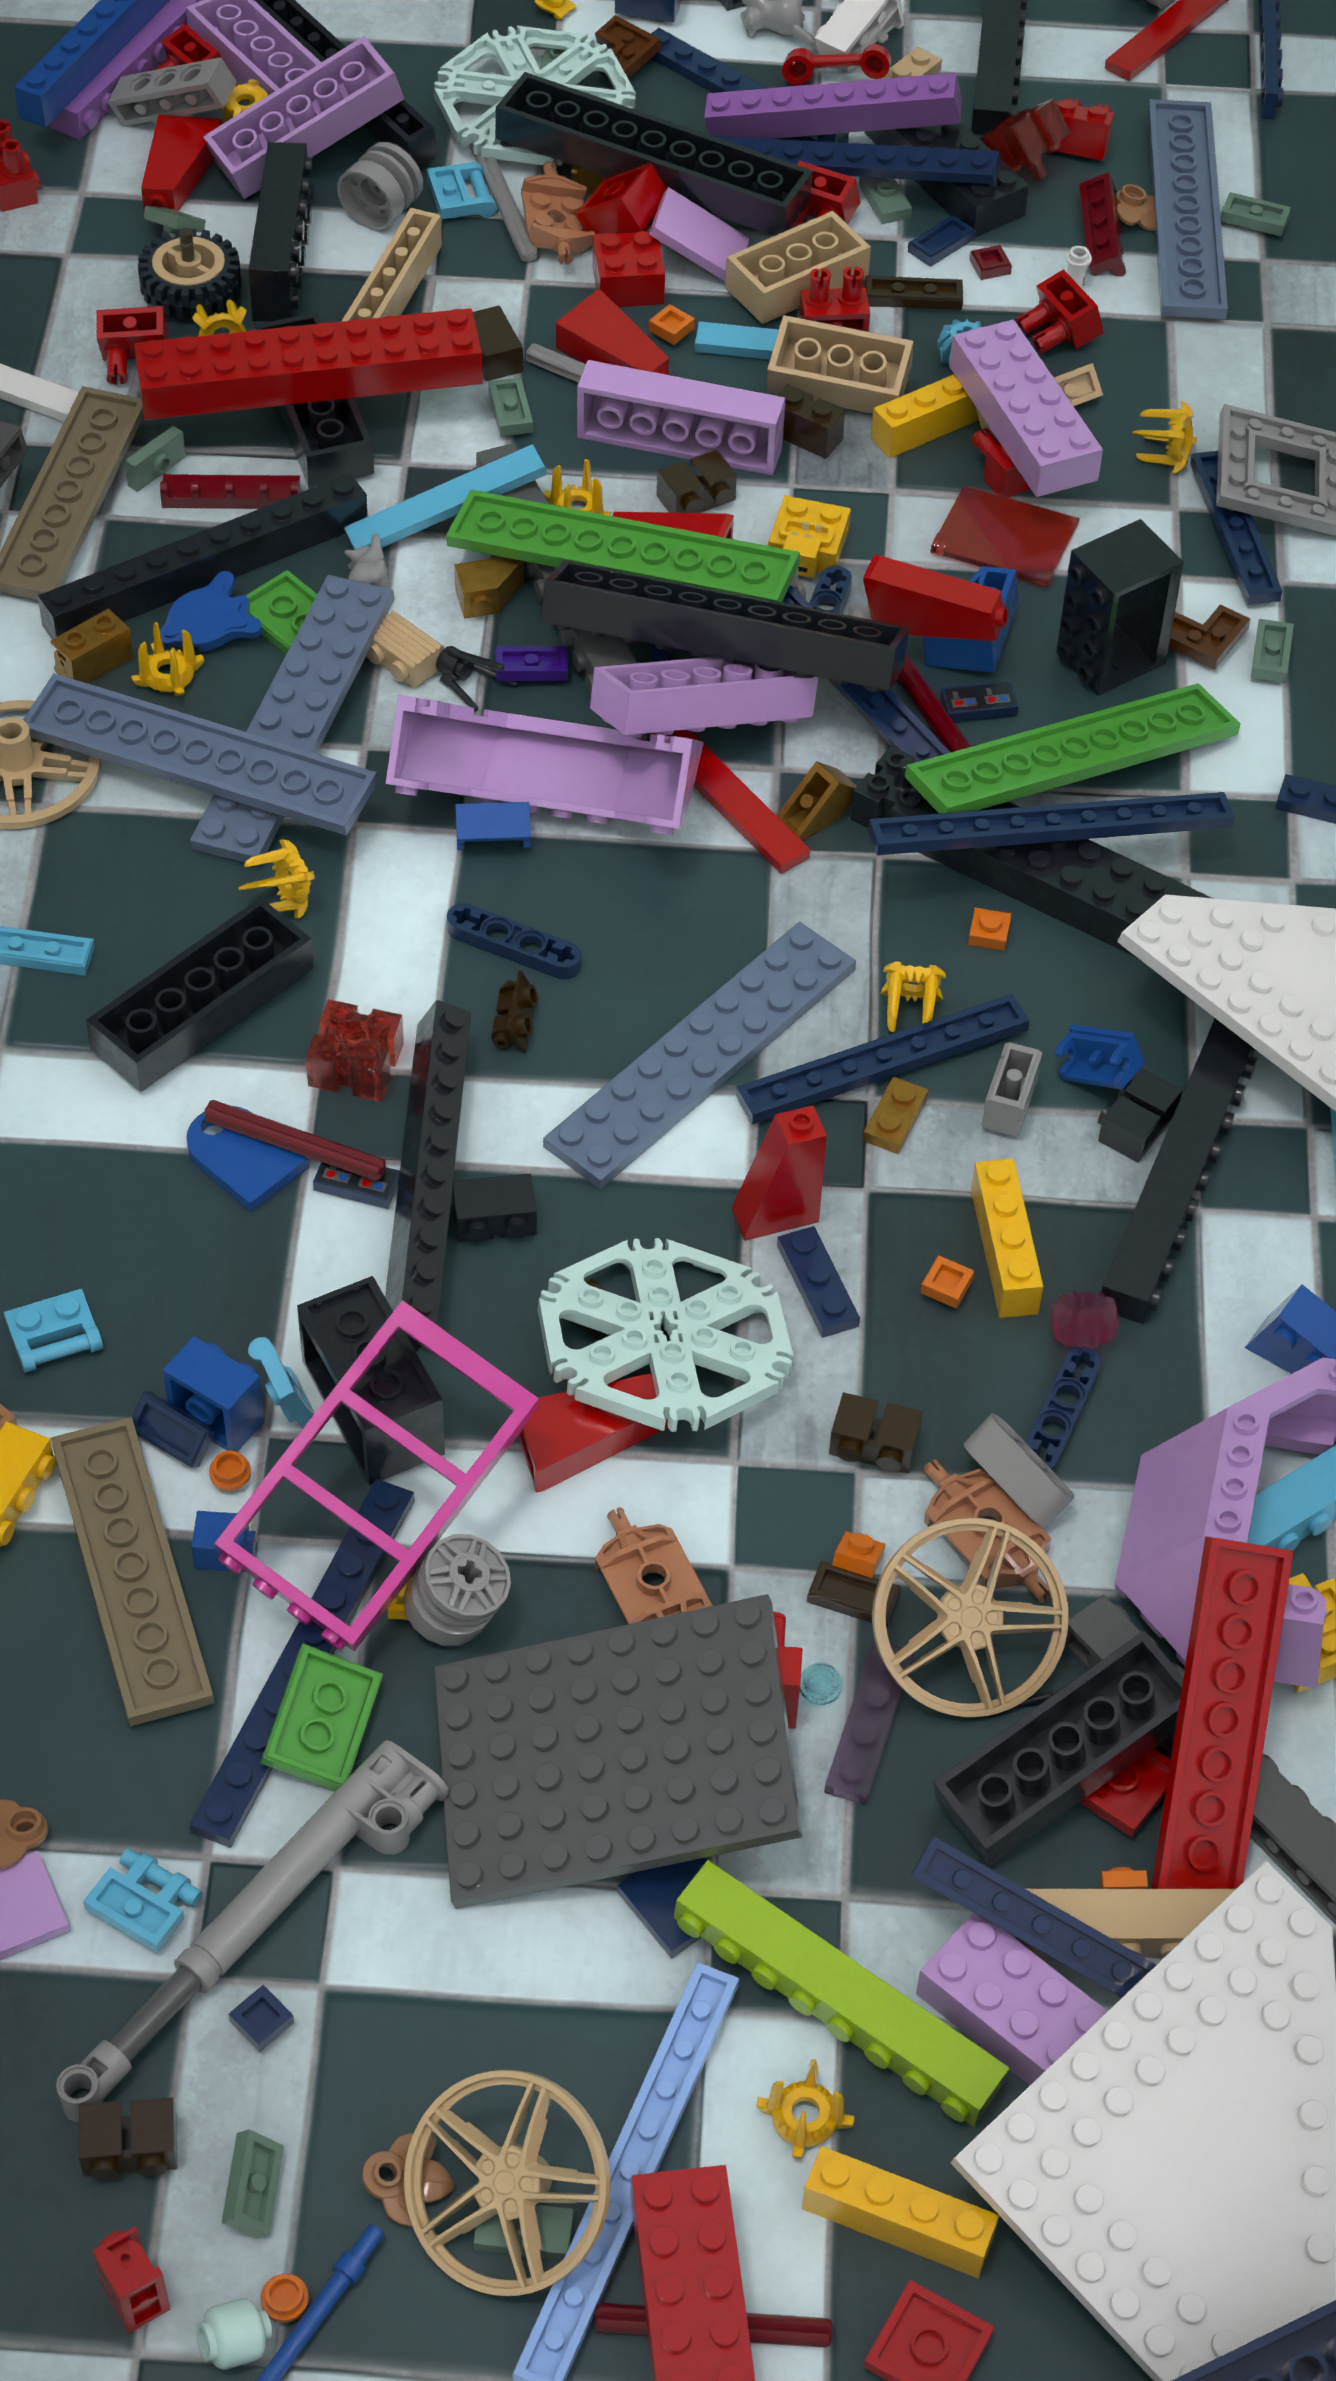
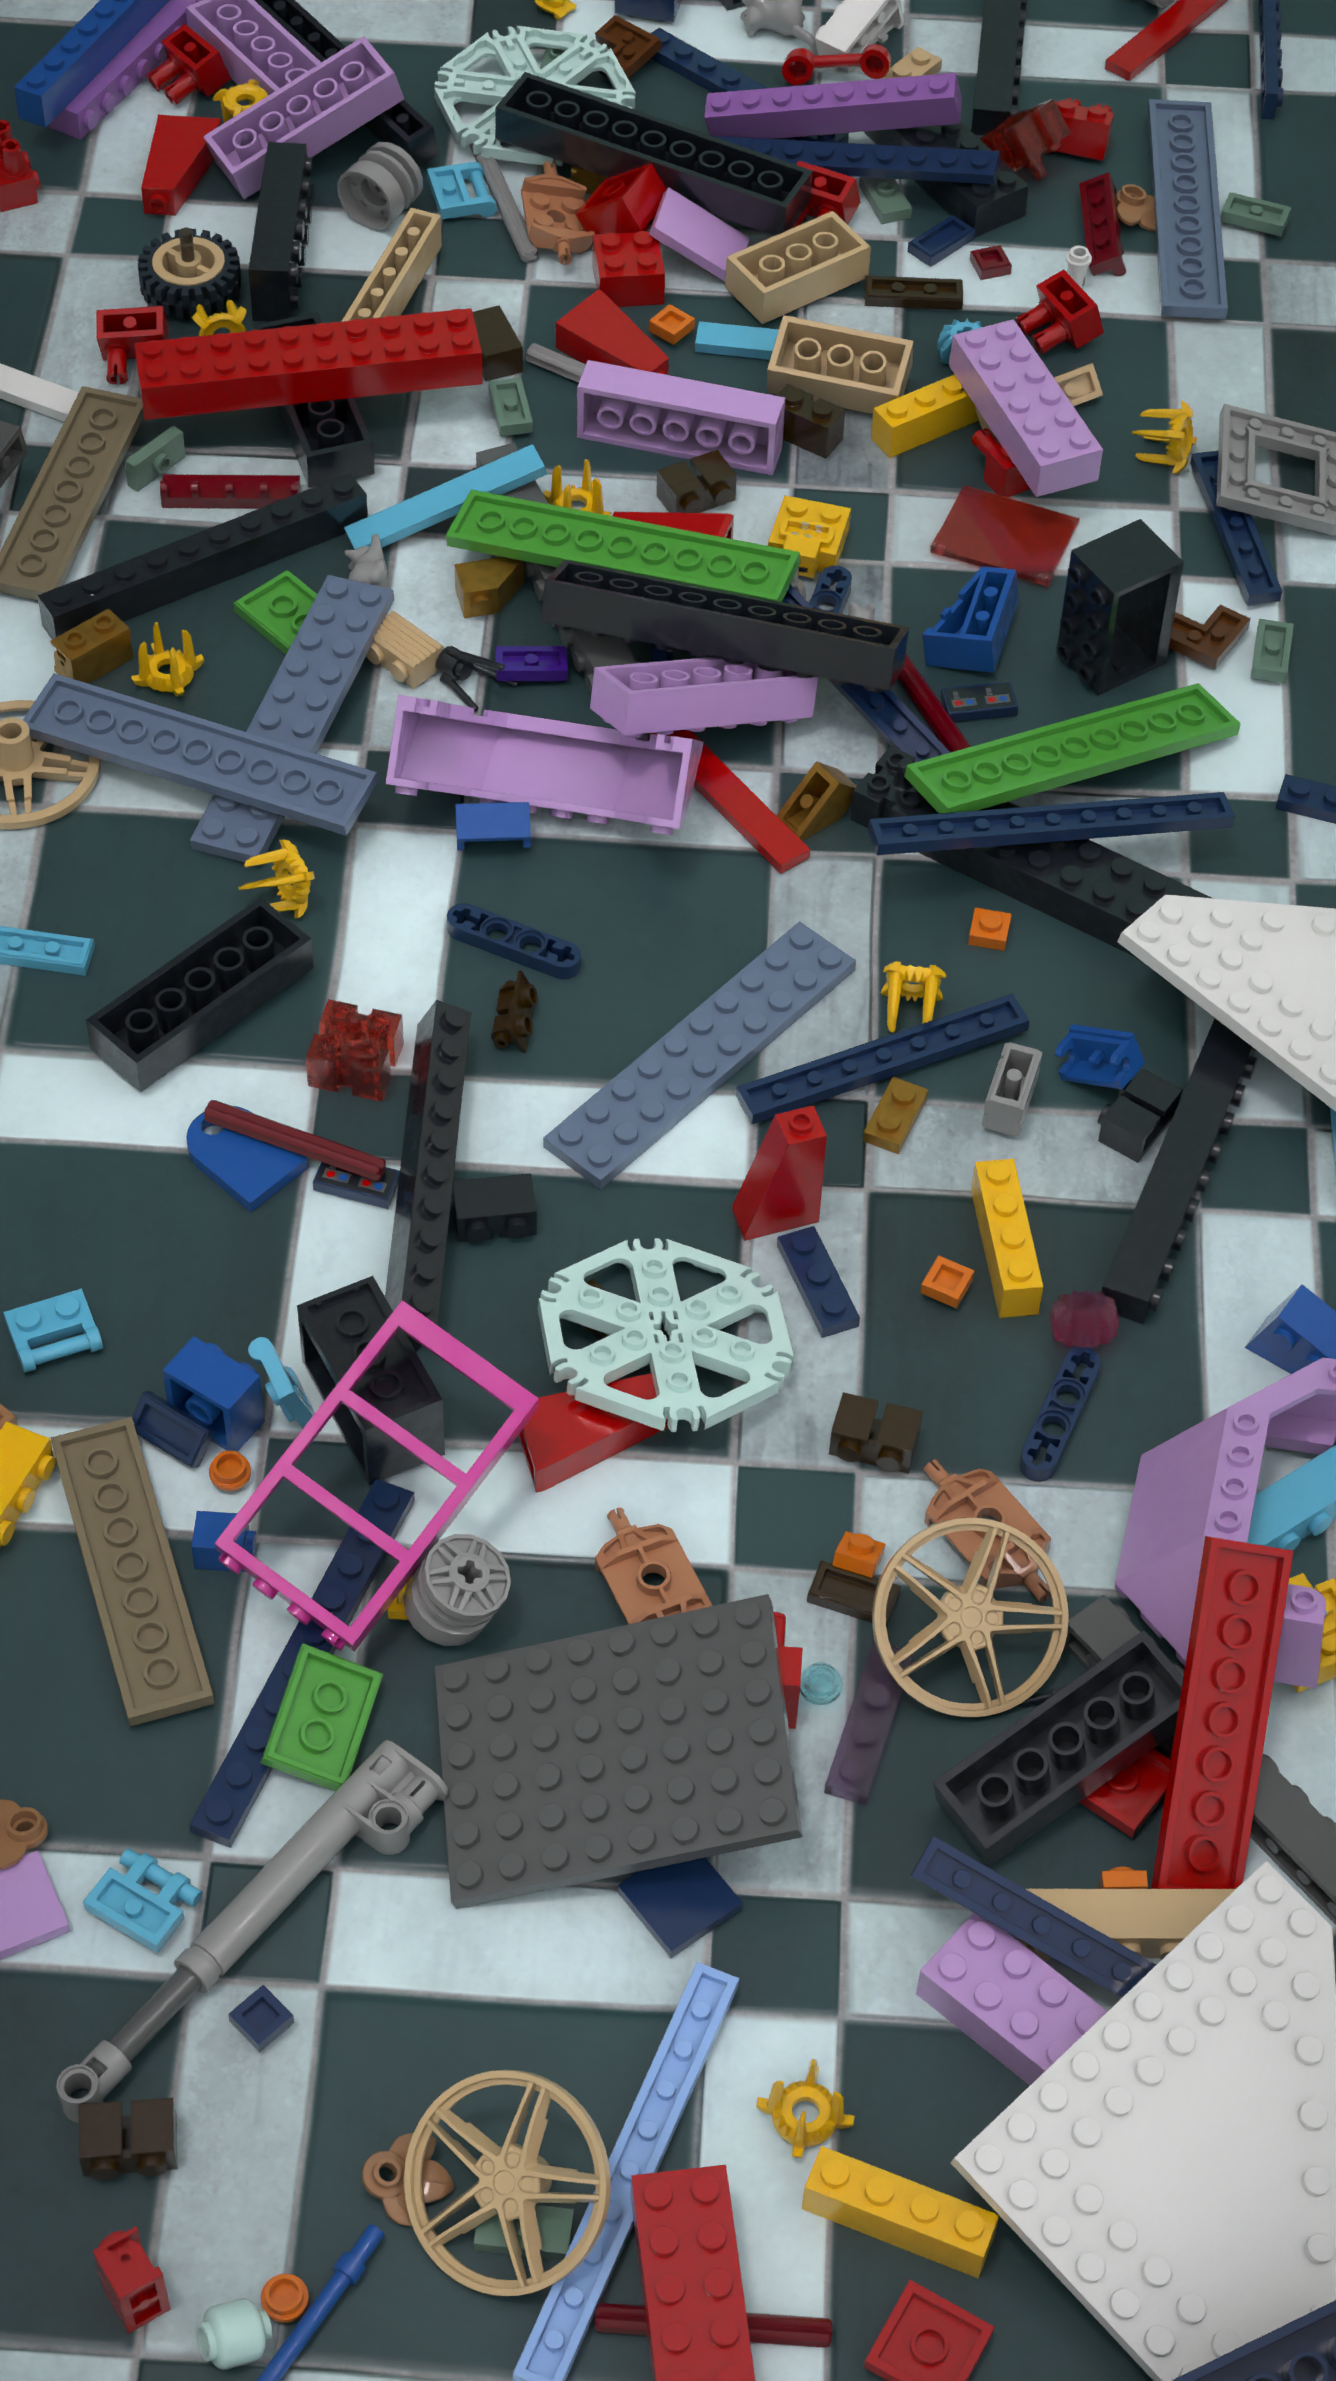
light grey brick [108,57,237,126] -> none
sand green plate [144,206,206,233] -> none
blue tile [160,571,263,652] -> none
sand green plate [221,2129,284,2239] -> none
lime brick [674,1860,1010,2127] -> none
red brick [799,267,870,332] -> none
red slope [863,555,1009,641] -> none
light grey beam [963,1413,1075,1528] -> none

